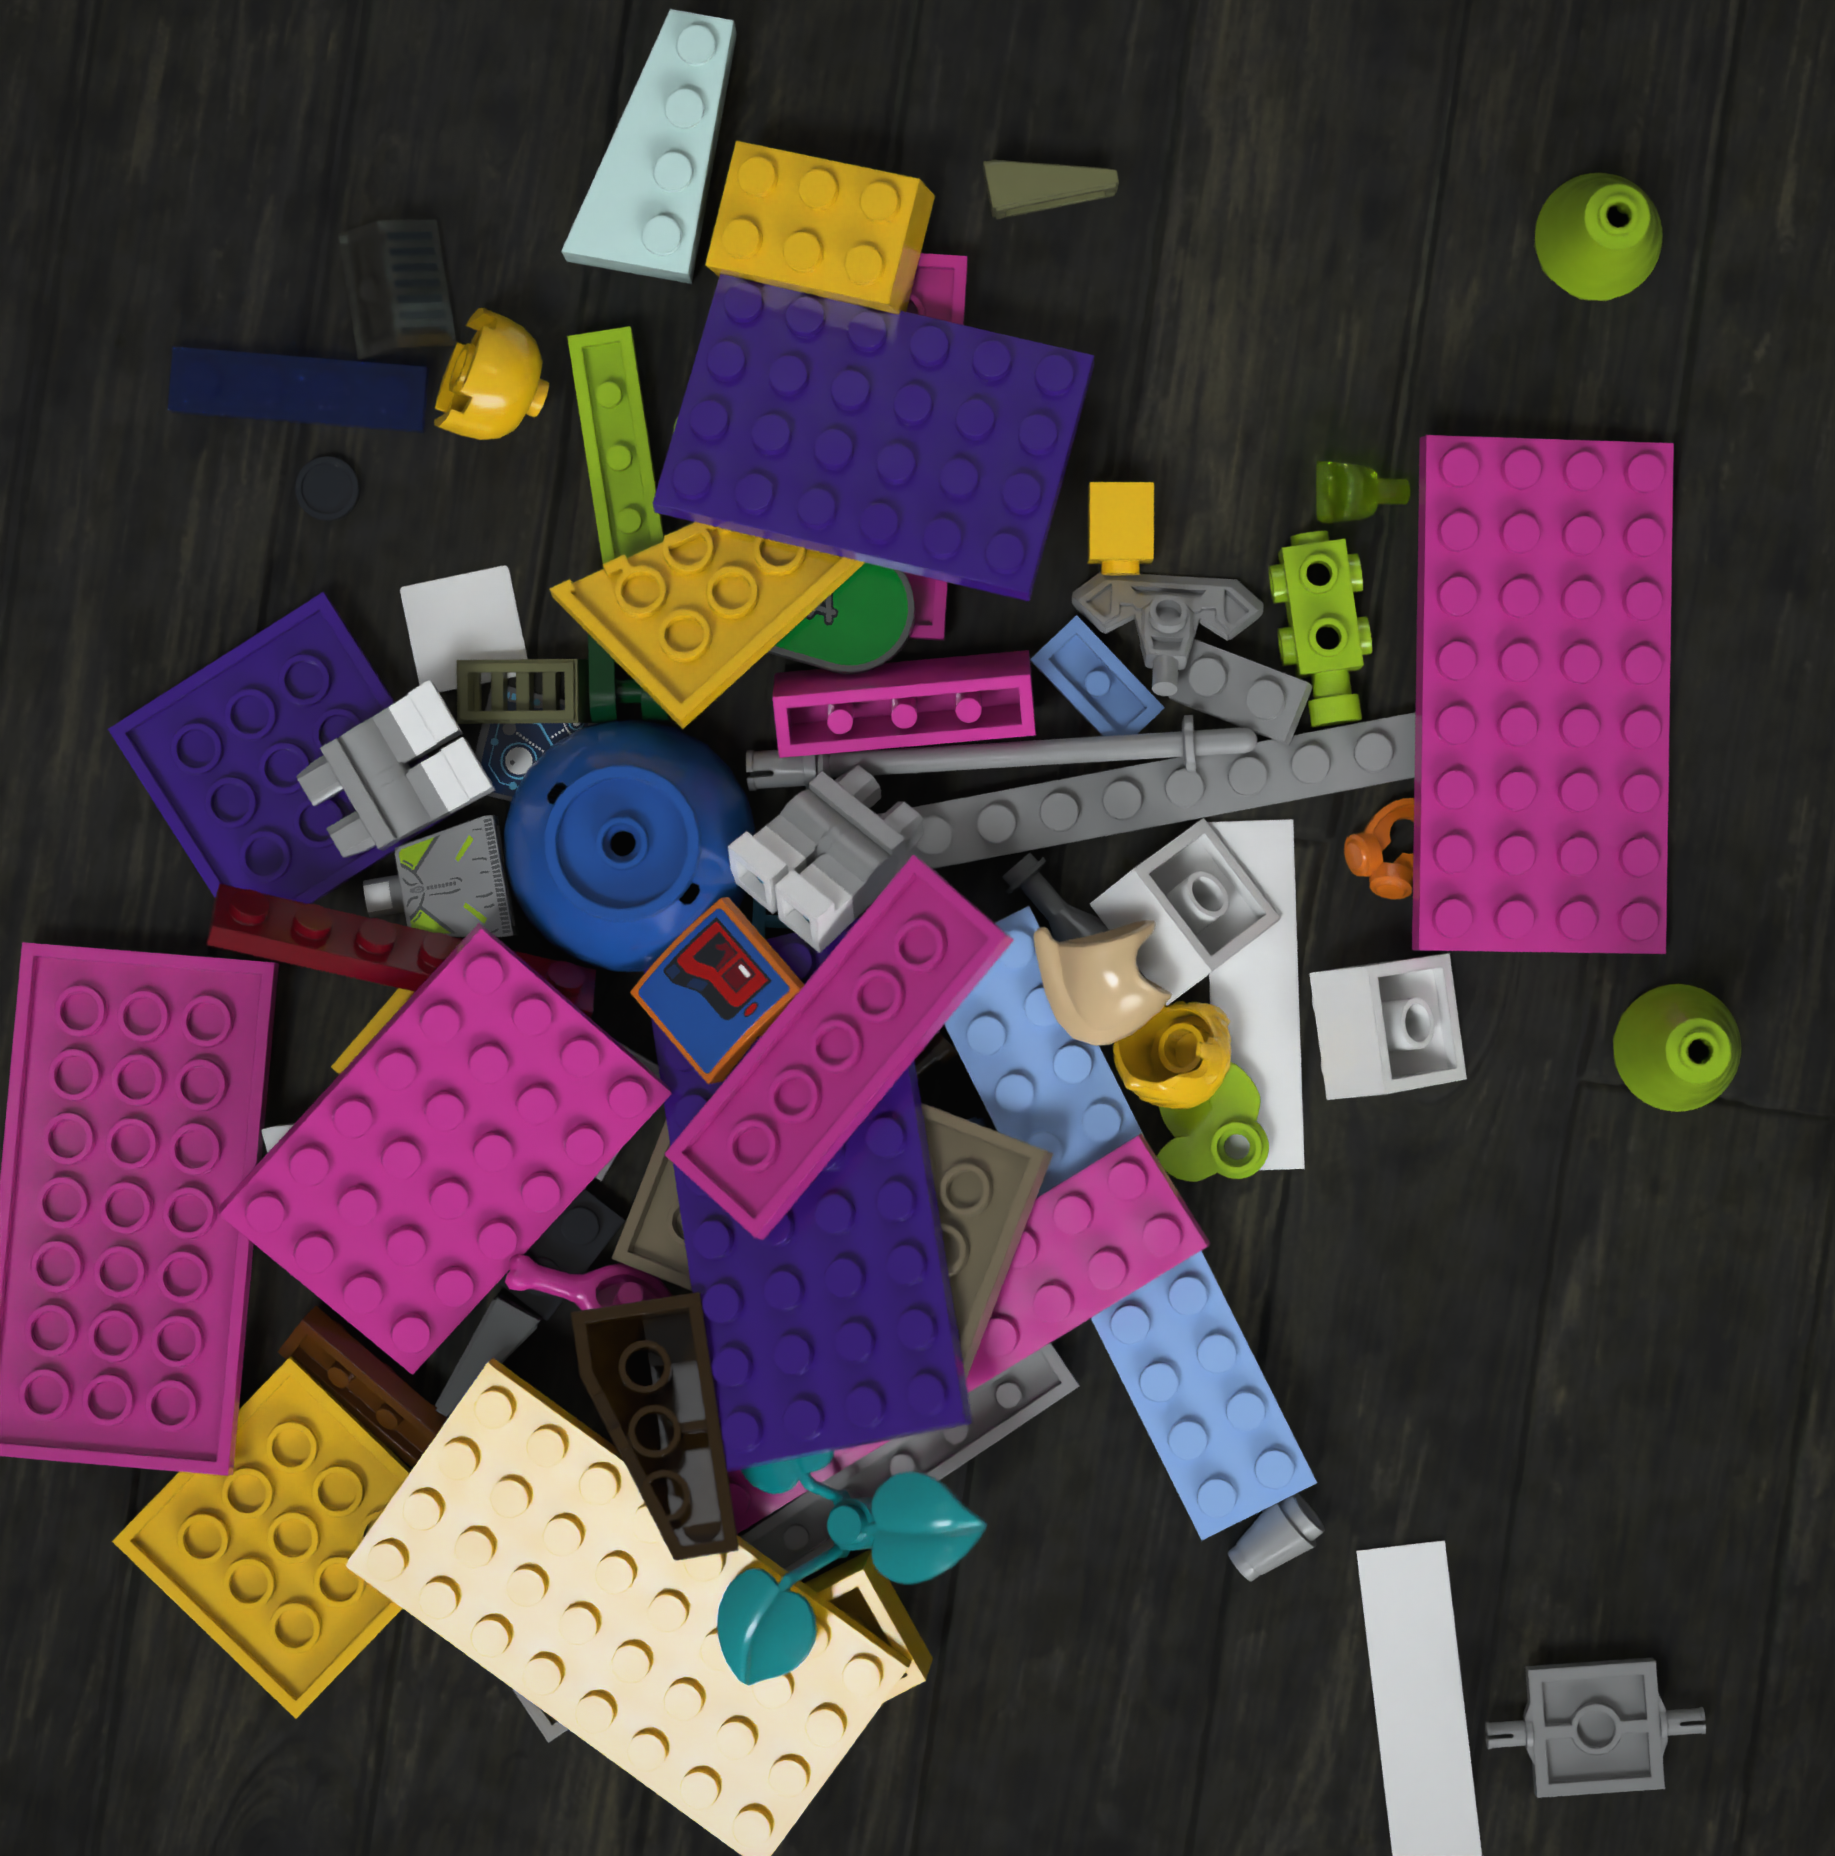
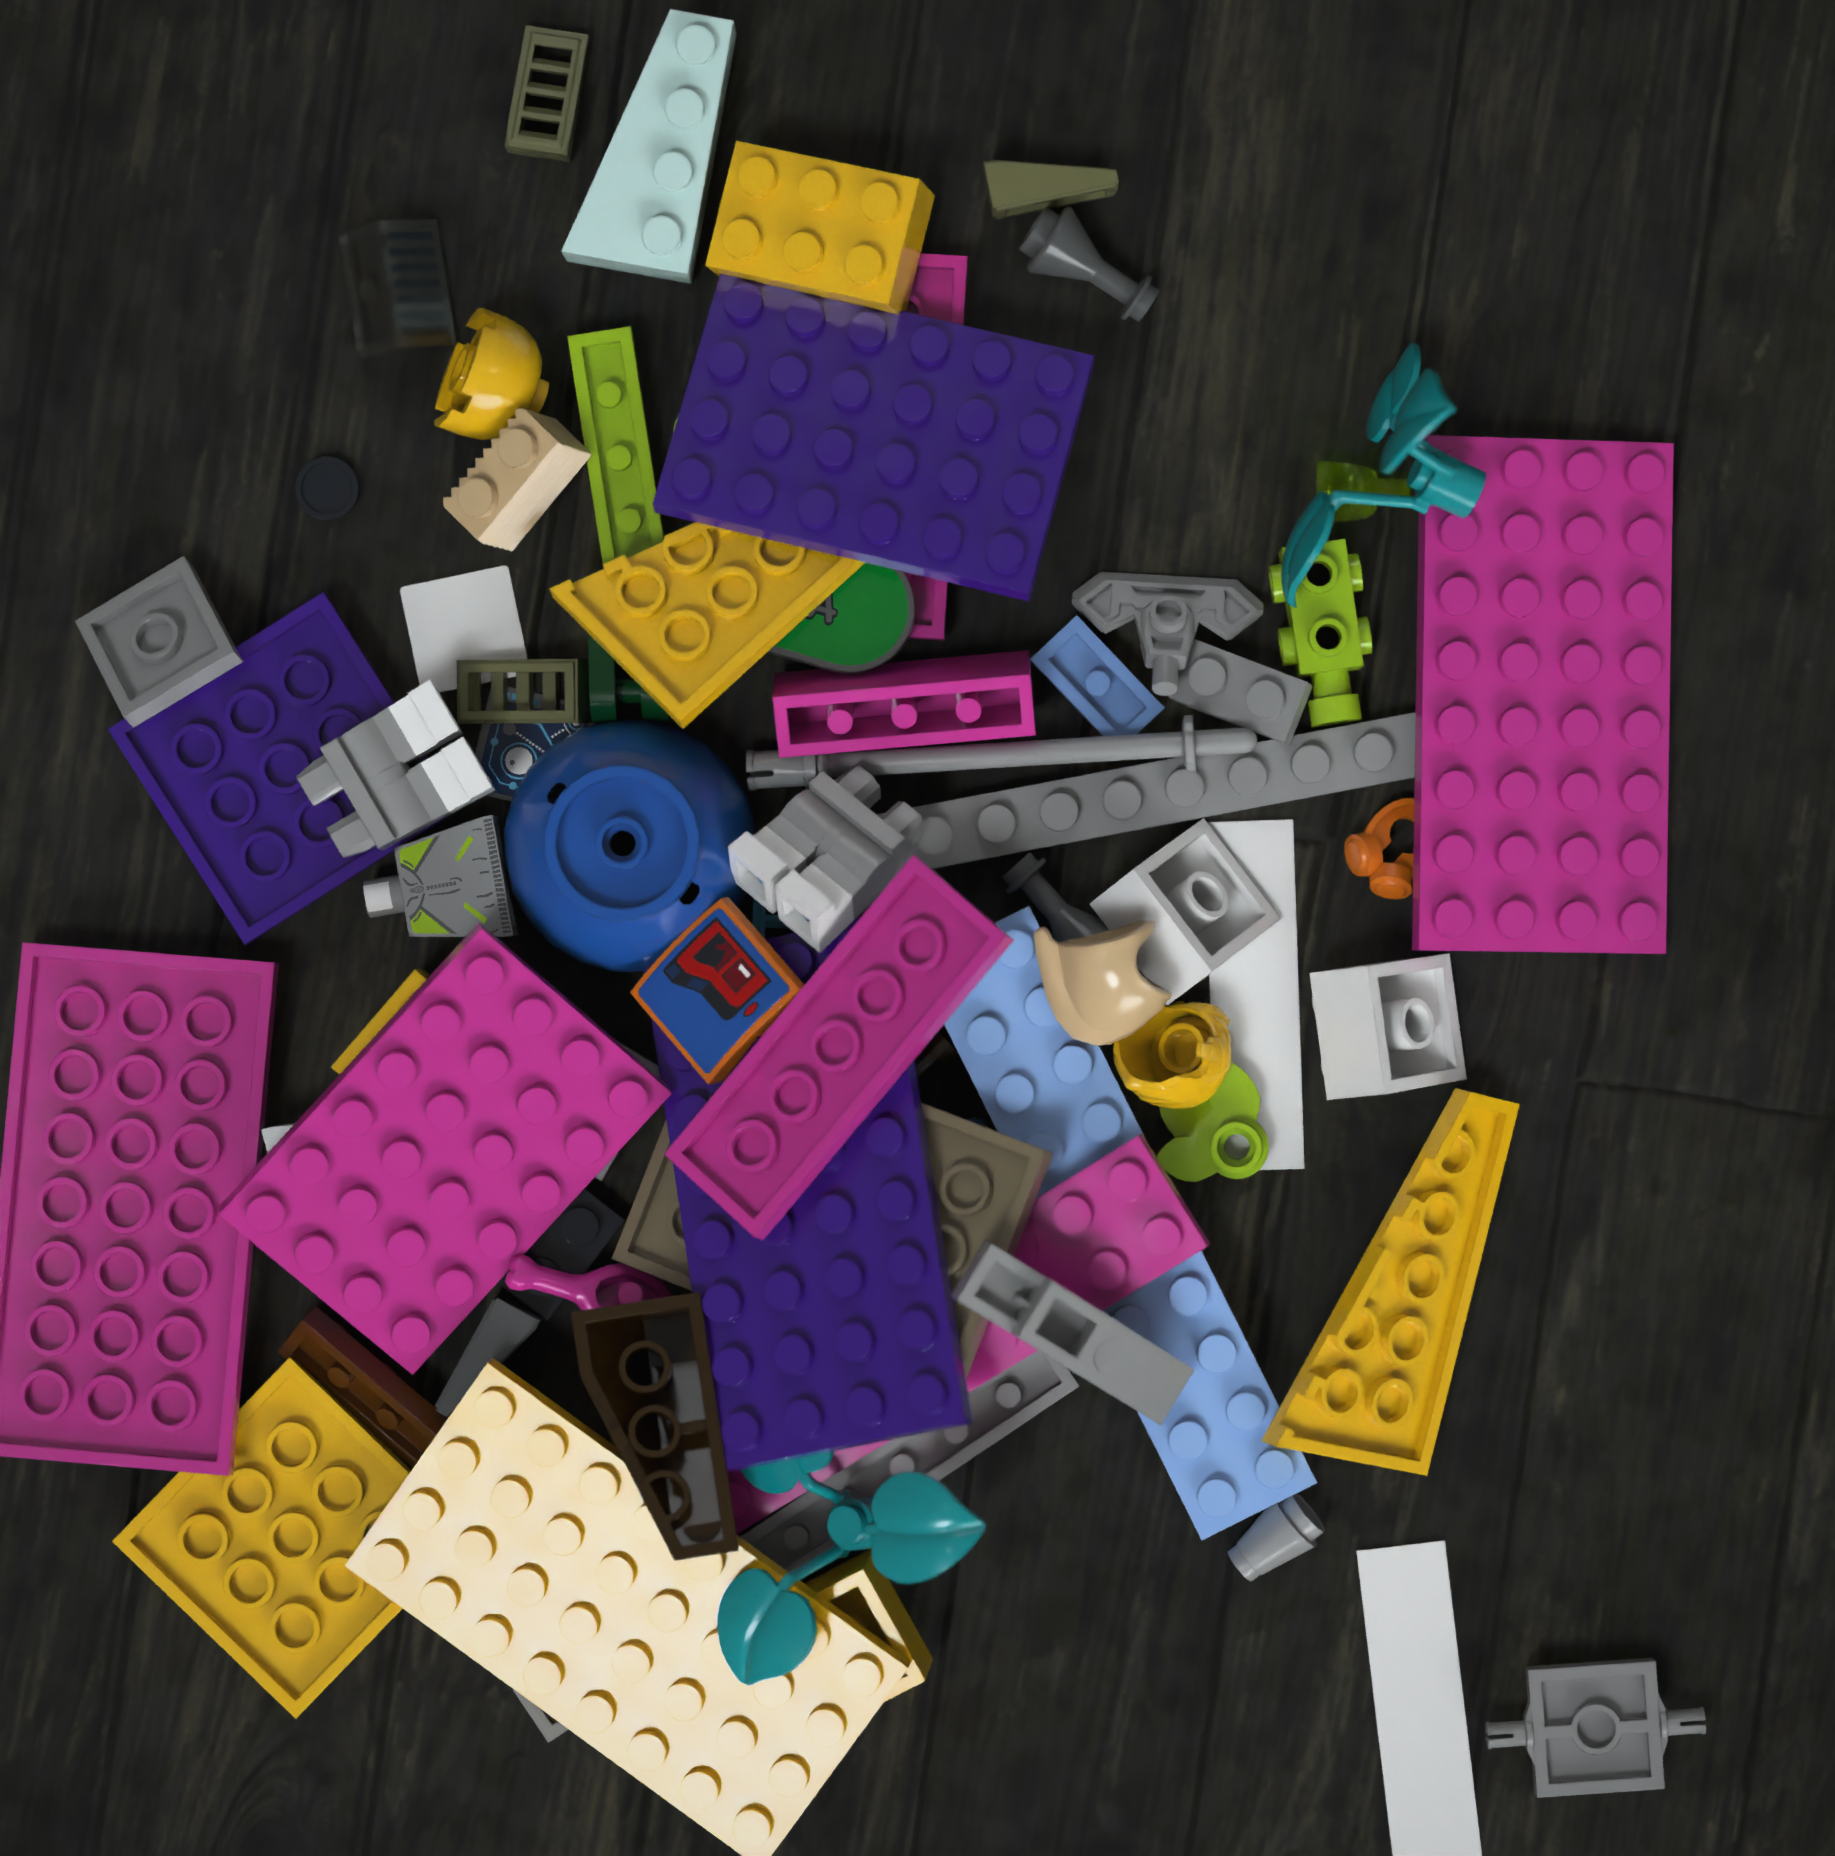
clear blue plate [168,347,429,433] -> none
dark red plate [207,883,596,1019] -> none
yellow brick [1088,482,1154,576] -> none
lime cone [1534,173,1663,301] -> none
lime cone [1613,984,1741,1112] -> none
none -> light grey plate [75,556,243,728]
none -> tan brick [443,409,591,552]
none -> olive slope [504,25,589,162]
none -> light grey slope [951,1240,1194,1425]
none -> dark grey piece [1018,207,1159,322]
none -> yellow wing [1261,1088,1520,1476]
none -> teal plant [1281,341,1486,608]

